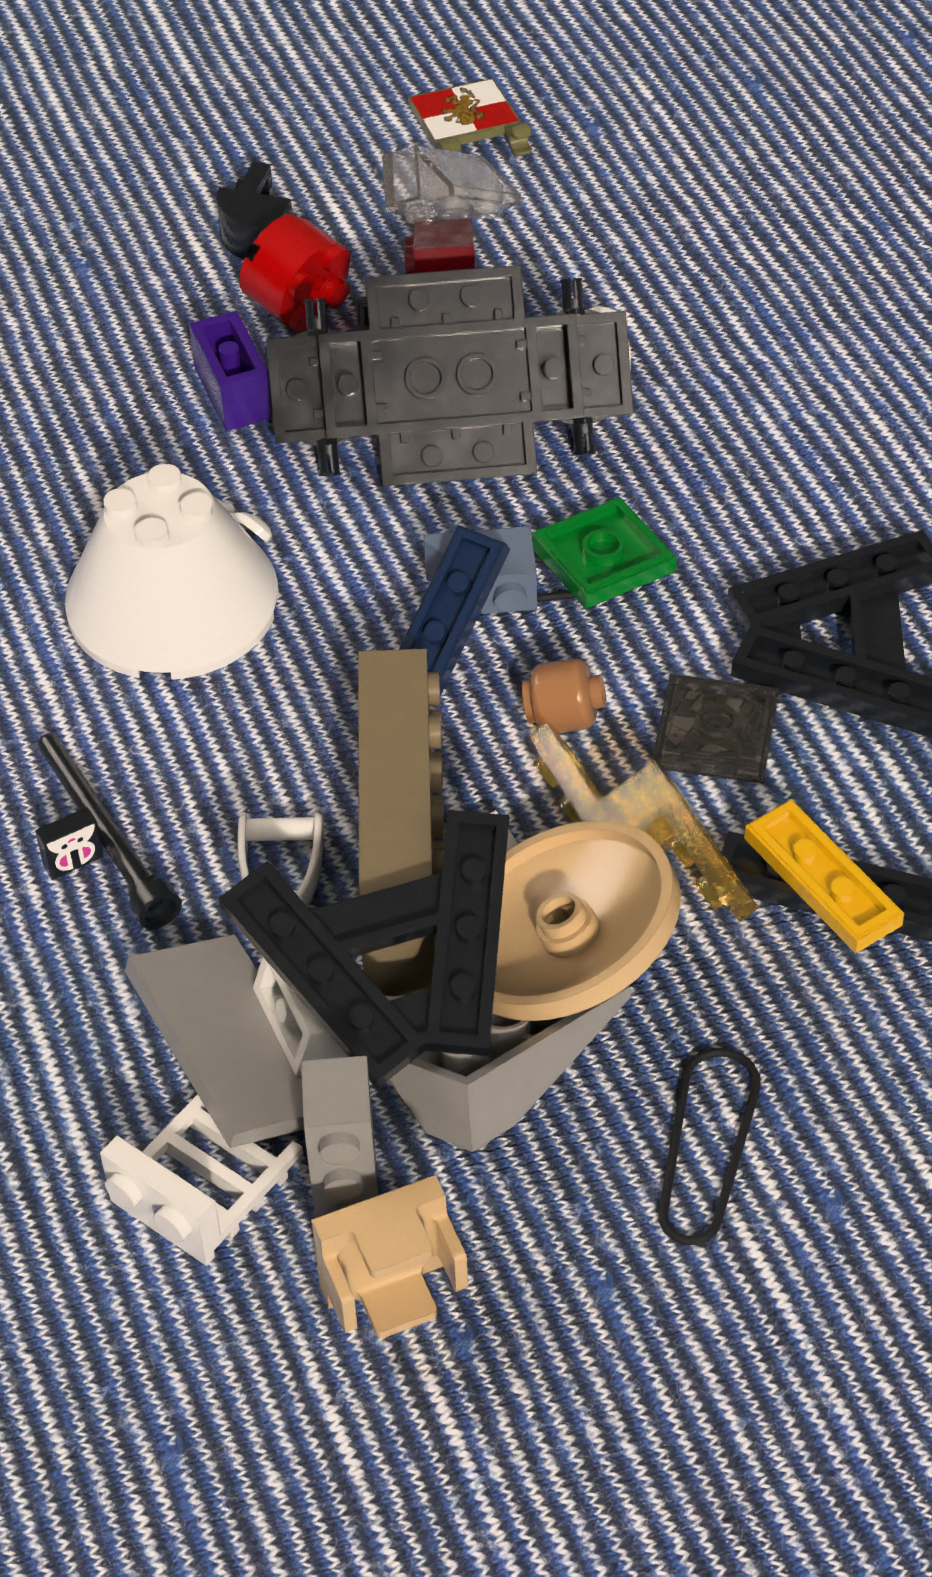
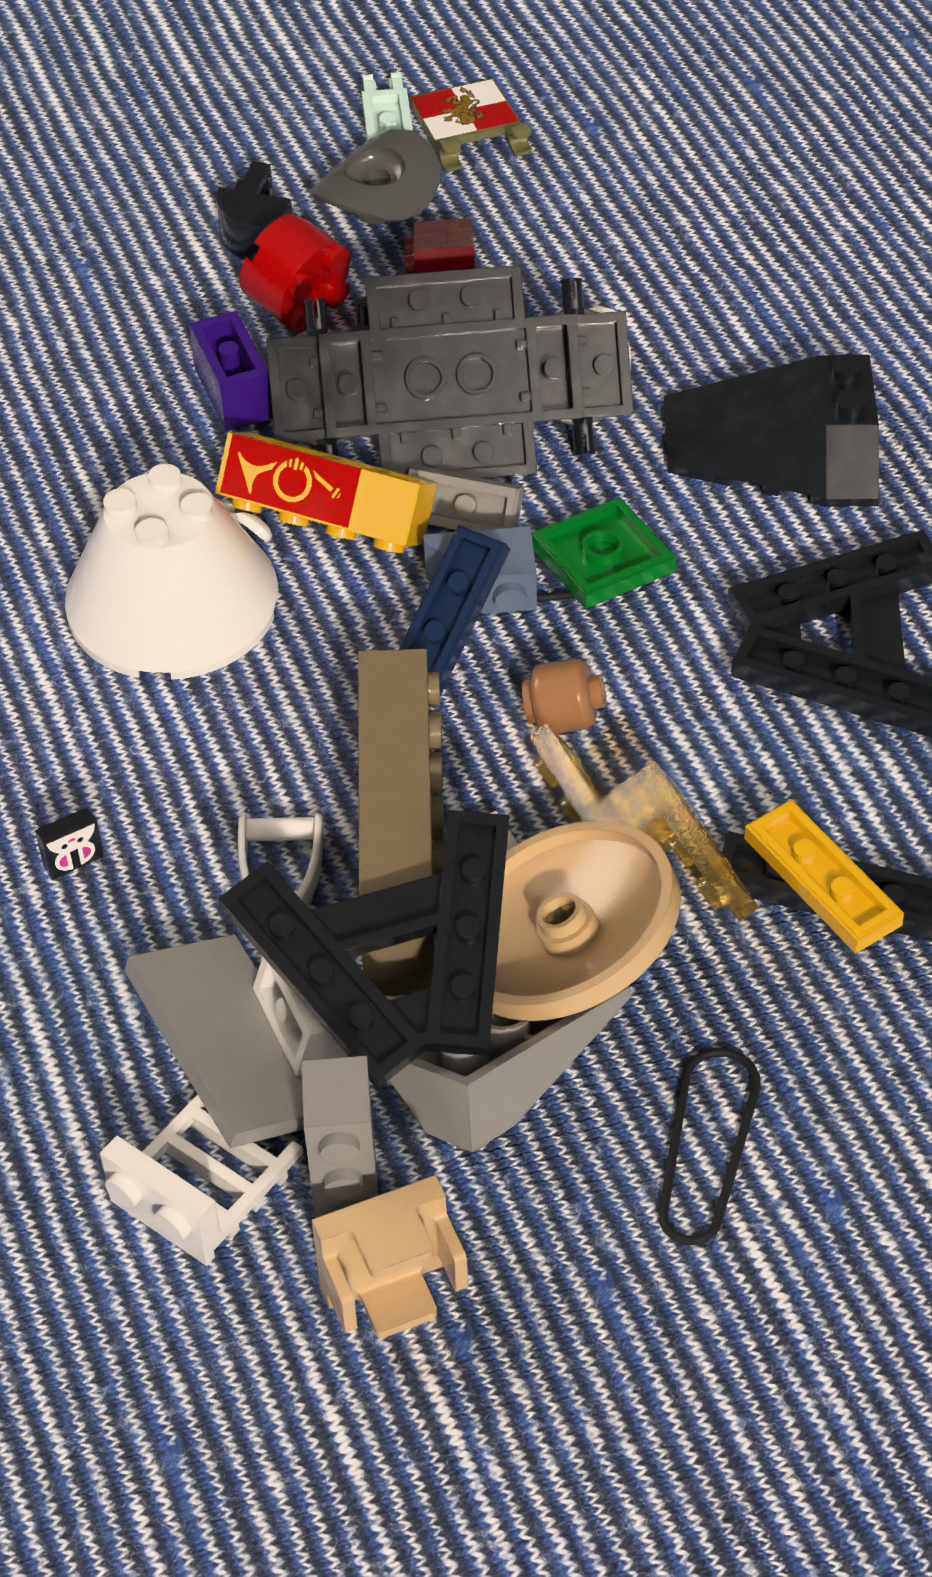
black piece [38,733,182,929] -> none
clear slope [382,146,522,223] -> none
clear smoke tile [652,674,780,784] -> none
none -> brick [215,432,438,553]
none -> dark grey hat [309,129,441,224]
none -> light aqua hinge [361,72,413,140]
none -> light grey hinge [408,467,524,531]
none -> black wedge [664,354,879,507]

